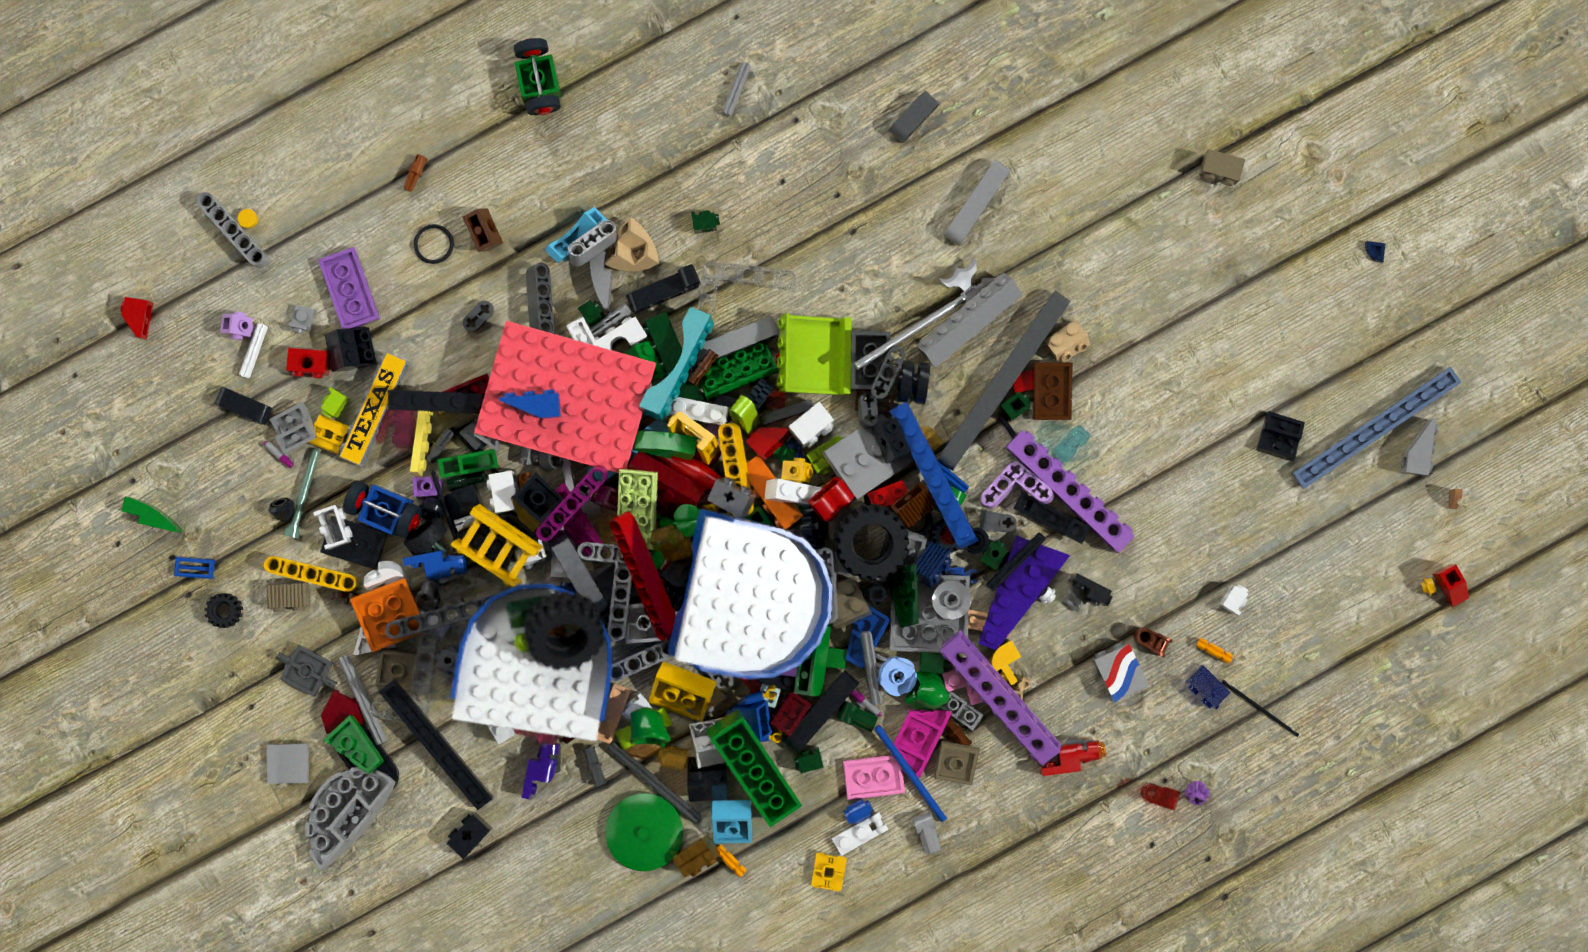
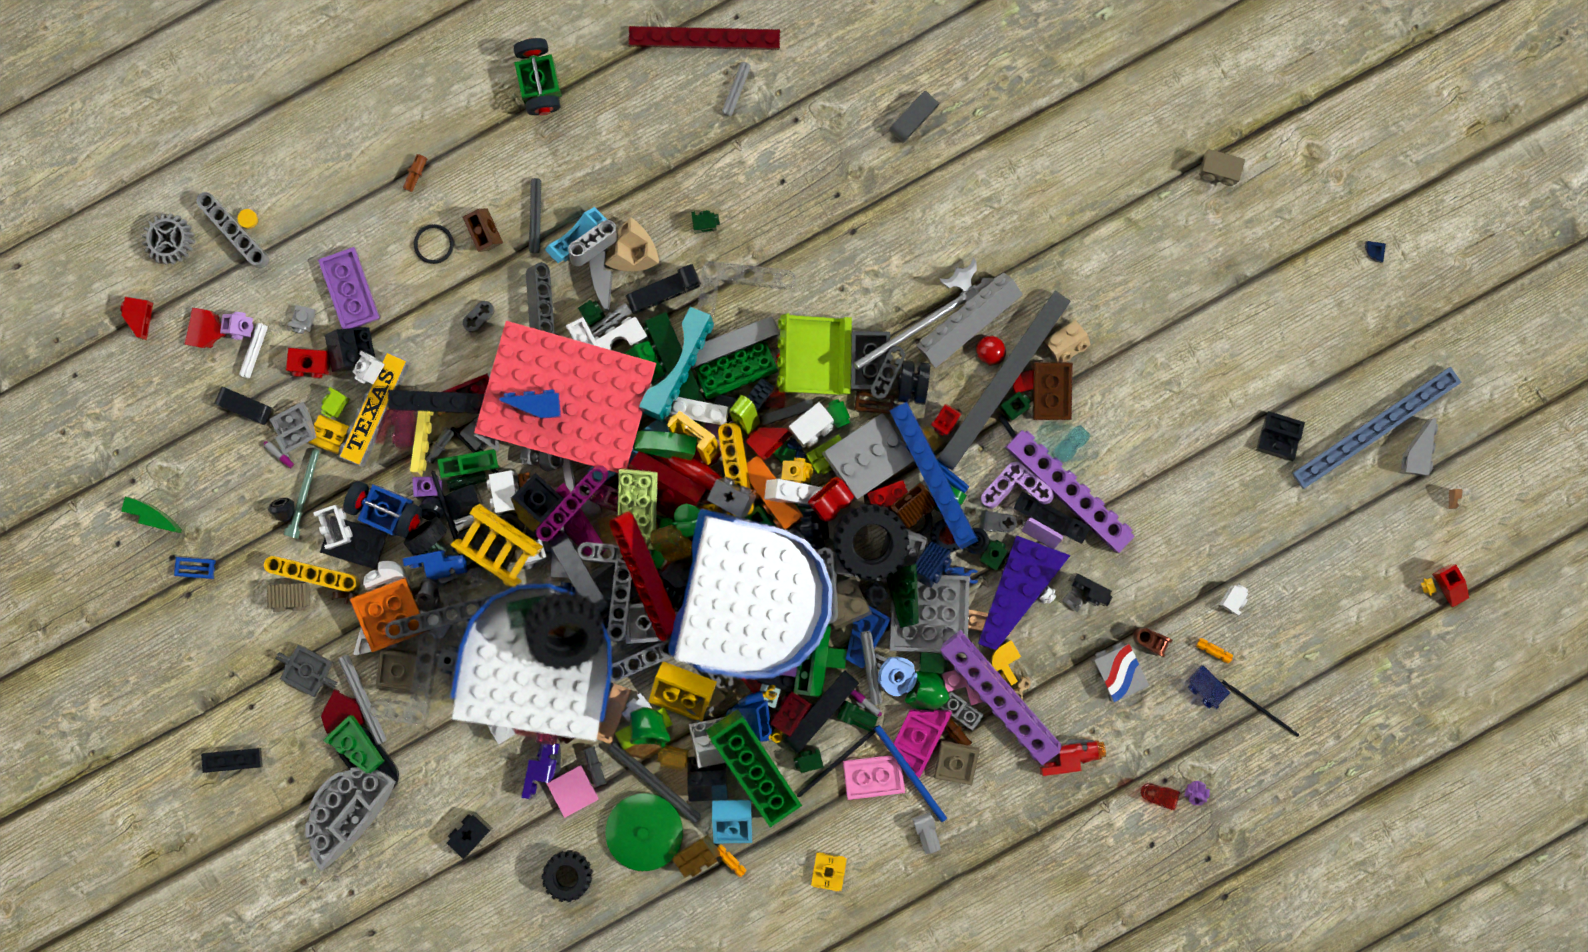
black tyre [204,593,243,628] -> none
light grey slope [267,743,309,784] -> none
black plate [379,679,493,811] -> none
lime plate [514,633,529,653] -> none
reddish brown pin [687,349,719,387] -> none
white plate [832,812,888,856] -> none
blue brick [843,798,873,825] -> none
dark grey beam [857,391,878,429] -> none
black brick [872,417,911,464] -> none
light grey dish [932,581,971,620] -> none
light grey beam [944,159,1011,246] -> none
black axle [986,533,1046,591] -> none
none -> light grey gear [142,213,195,265]
none -> red slope [184,307,227,348]
none -> black plate [201,748,263,773]
none -> white brick [352,351,385,384]
none -> dark grey axle [529,178,541,253]
none -> black tyre [541,850,593,902]
none -> bright pink tile [547,765,599,818]
none -> dark red plate [629,26,780,50]
none -> black axle [797,729,876,797]
none -> green brick [826,399,851,429]
none -> red bracket [931,404,962,435]
none -> red hair [976,335,1006,366]
none -> lavender slope [1022,518,1063,549]

